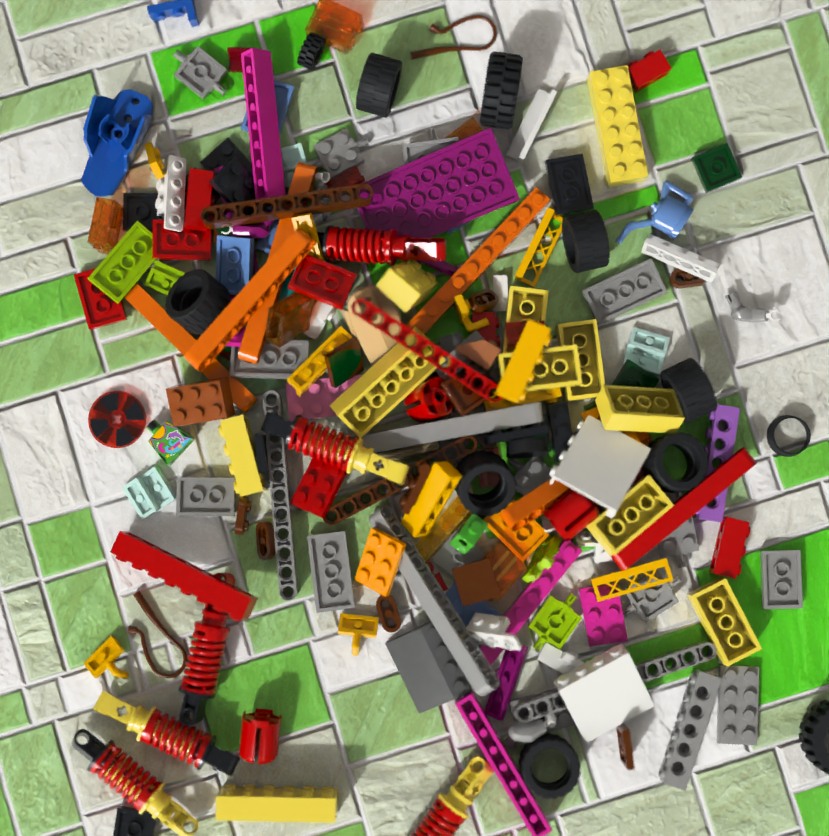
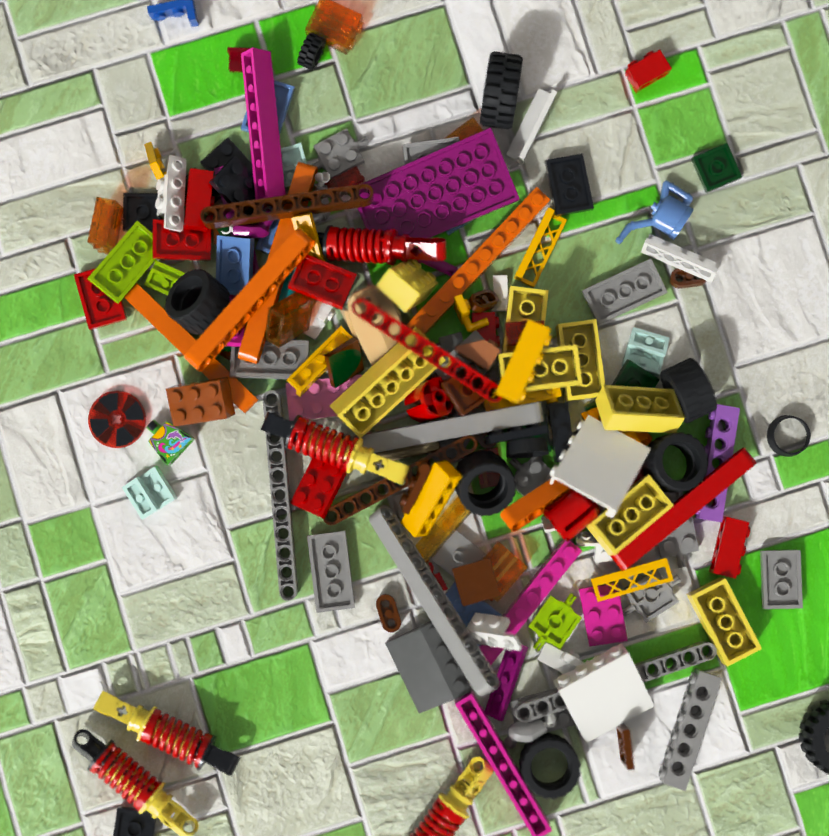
blue piece [81,89,153,197] -> none
yellow plate [83,636,129,679] -> none
red brick [110,531,258,622] -> none
reddish brown piece [128,591,187,678] -> none
light grey plate [173,46,228,100] -> none
light grey plate [176,477,236,516] -> none
piece [179,573,235,726] -> none
light yellow brick [216,784,338,823] -> none
light yellow brick [218,414,267,496] -> none
reddish brown plate [235,496,252,535] -> none
red cylinder [239,708,282,764] -> none
black tile [255,433,269,474] -> none
reddish brown plate [256,521,276,560] -> none
yellow plate [338,613,379,656] -> none
light orange plate [354,527,406,597] -> none
black tyre [356,52,402,118] -> none
reddish brown piece [410,15,497,60] -> none
bright green torso [449,513,489,555] -> none
light orange plate [483,499,550,562] -> none
lime plate [522,535,561,583] -> none
black tyre [562,210,610,273] -> none
light yellow brick [587,65,648,188] -> none
light grey plate [716,664,759,745] -> none
light grey arm [725,291,780,322] -> none

